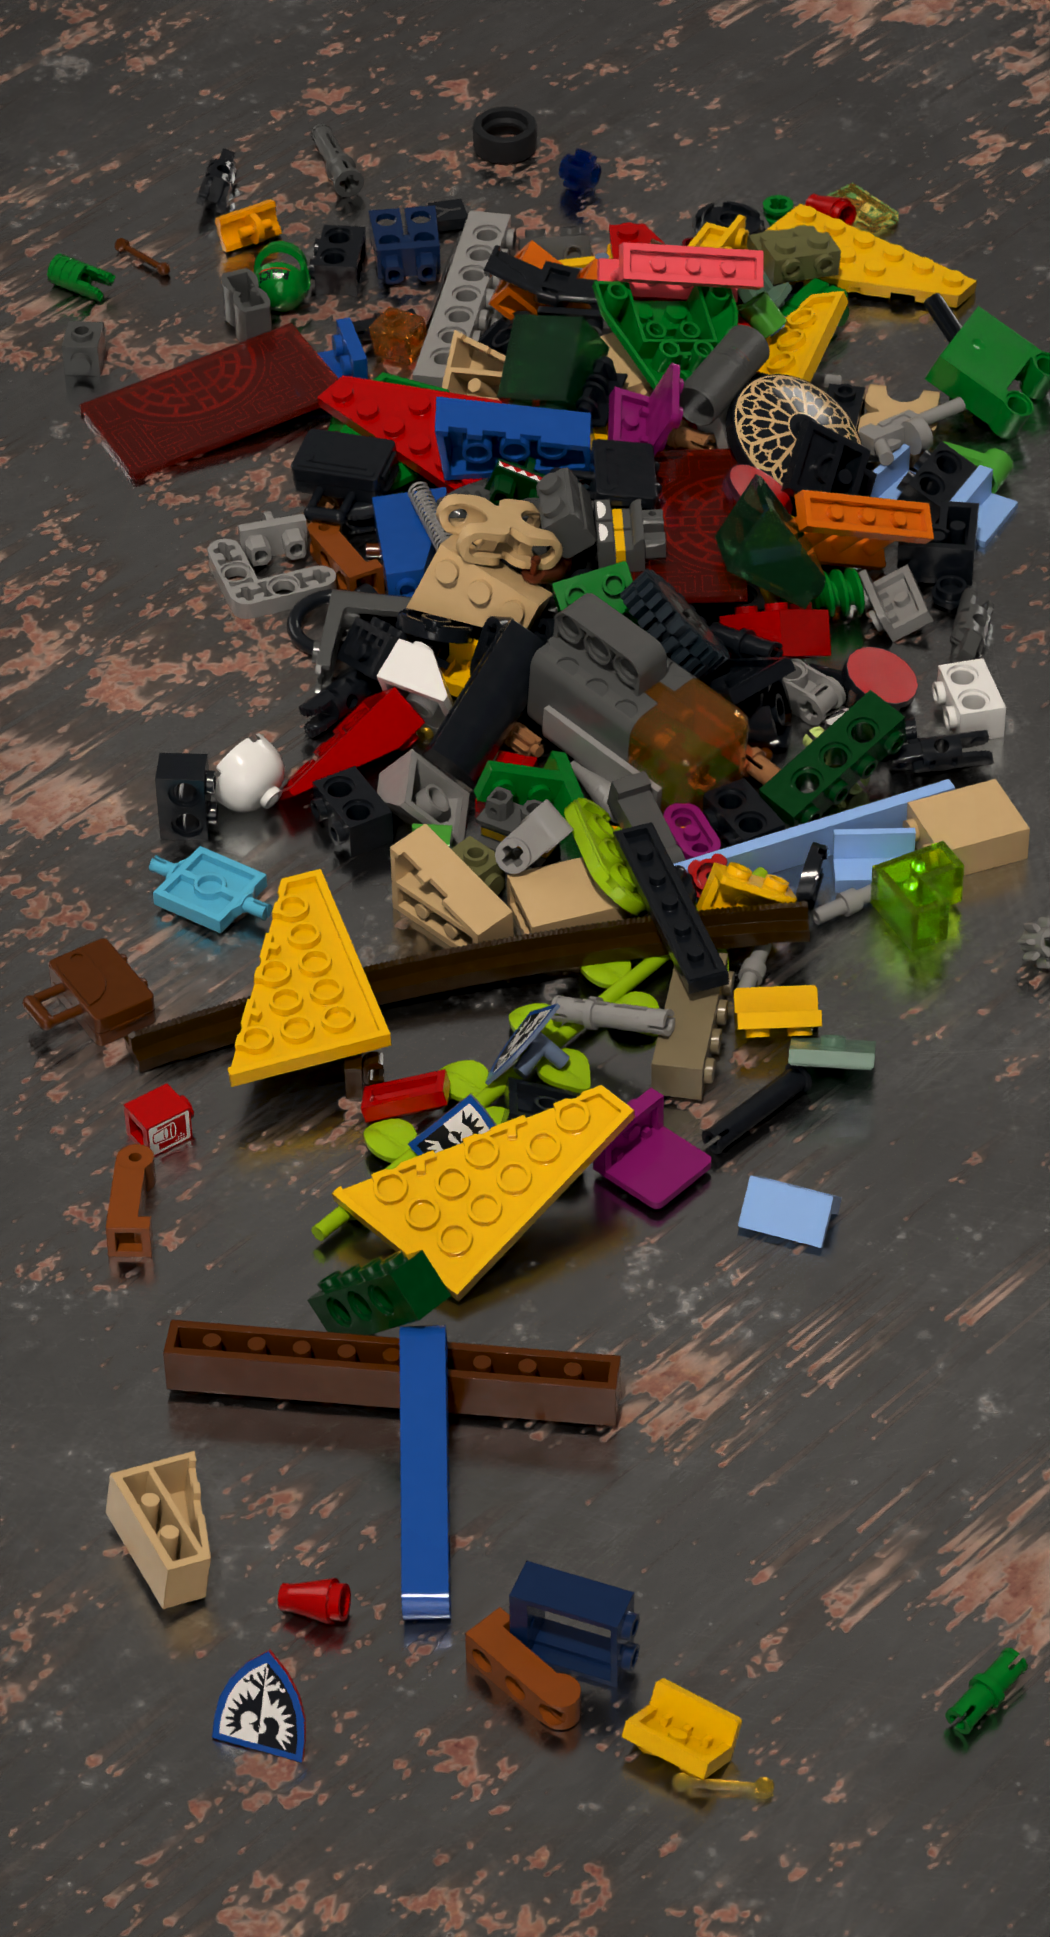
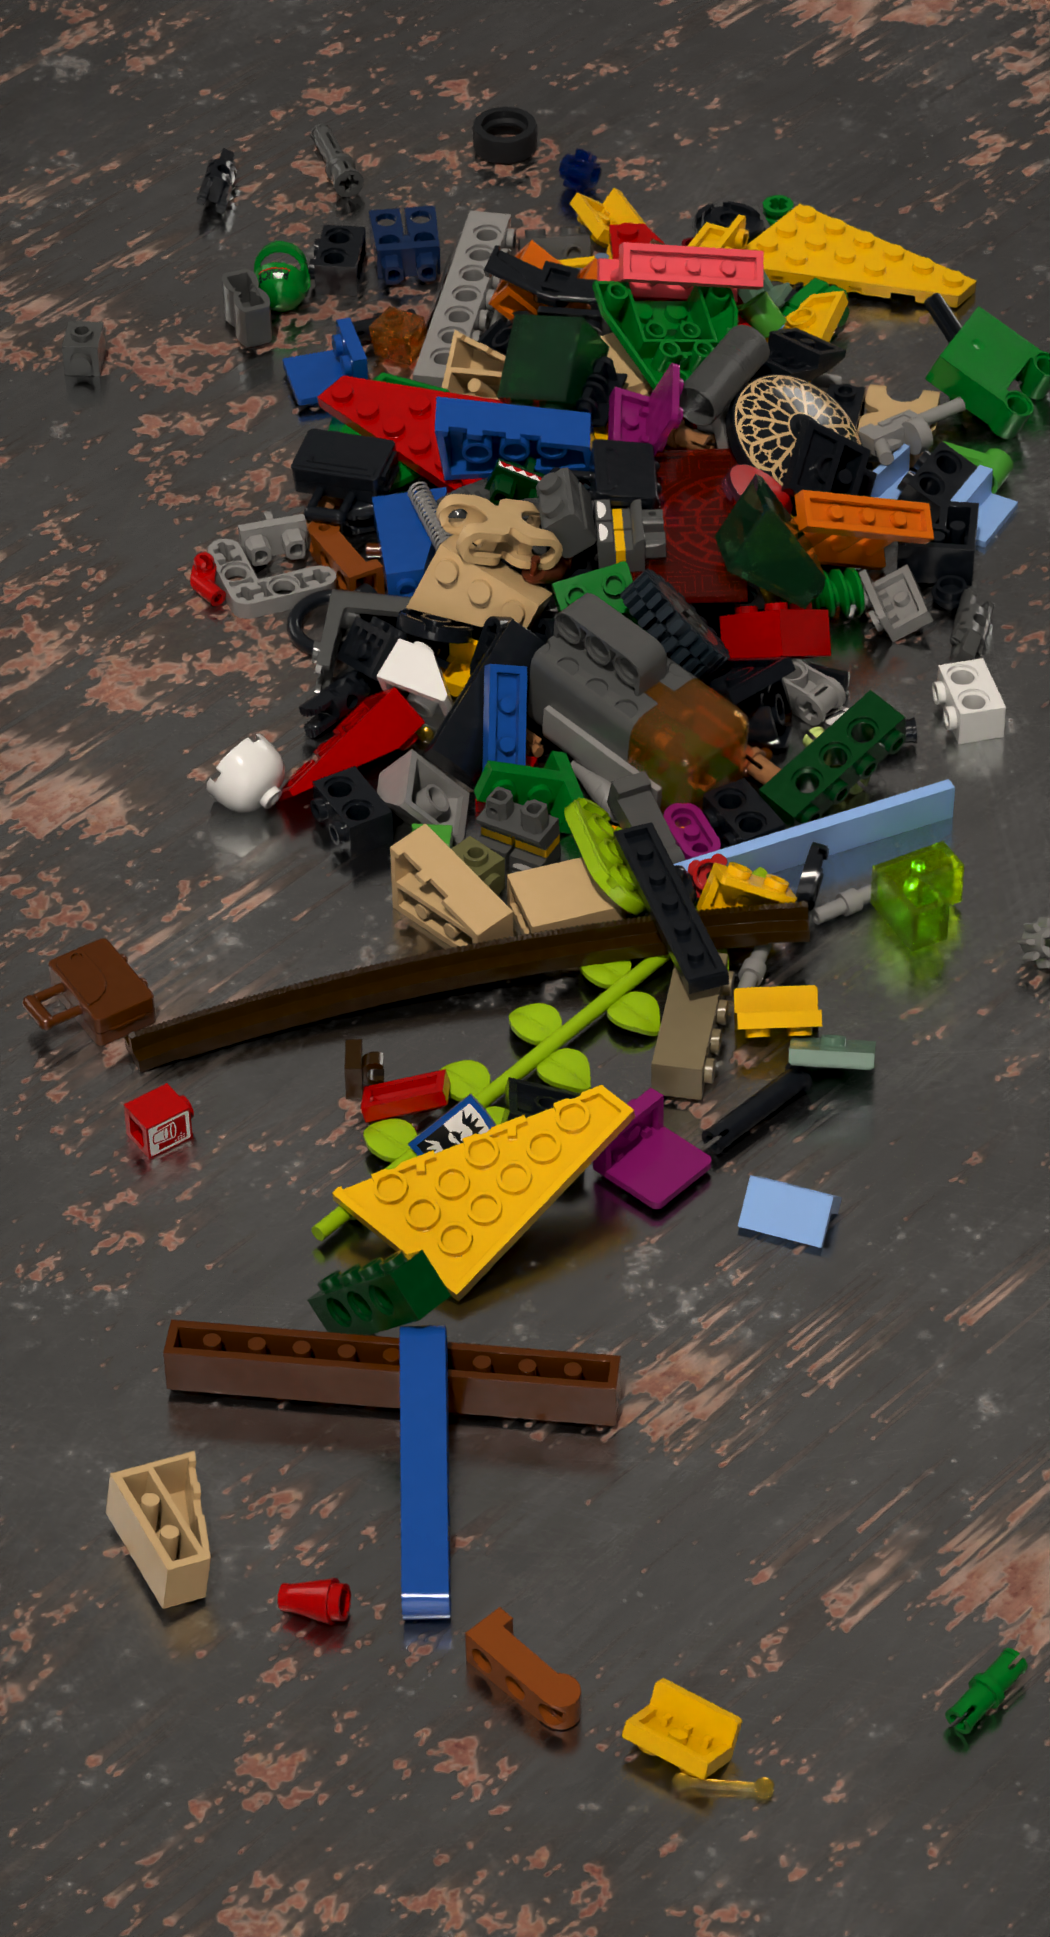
green hinge [47,253,116,303] -> none
clear red piece [79,323,339,480] -> none
dark orange leg [106,1144,156,1257] -> none
reddish brown hinge [115,238,171,276] -> none
medium azure plate [149,846,272,933] -> none
black brick [155,753,219,841] -> none
shield [212,1650,306,1763] -> none
light orange hips [215,199,282,252] -> none
yellow wing [228,869,392,1087] -> none
black tile [428,198,468,232] -> none
shield [485,1004,570,1085] -> none
light grey piece [495,799,574,874] -> none
dark blue window [509,1560,640,1688] -> none
light grey pin [551,995,675,1036] -> none
black pin [710,622,783,658] -> none
olive plate [747,225,841,285] -> none
red cone [805,194,856,226] -> none
clear yellow tile [827,182,899,235] -> none
light blue panel [832,828,917,893] -> none
red tile [841,646,919,712] -> none
black hinge [889,730,994,774] -> none
tan brick [903,779,1030,883] -> none
none -> red arm [190,552,226,606]
none -> blue plate [482,664,527,772]
none -> yellow bracket [570,188,646,248]
none -> black slope [740,327,846,382]

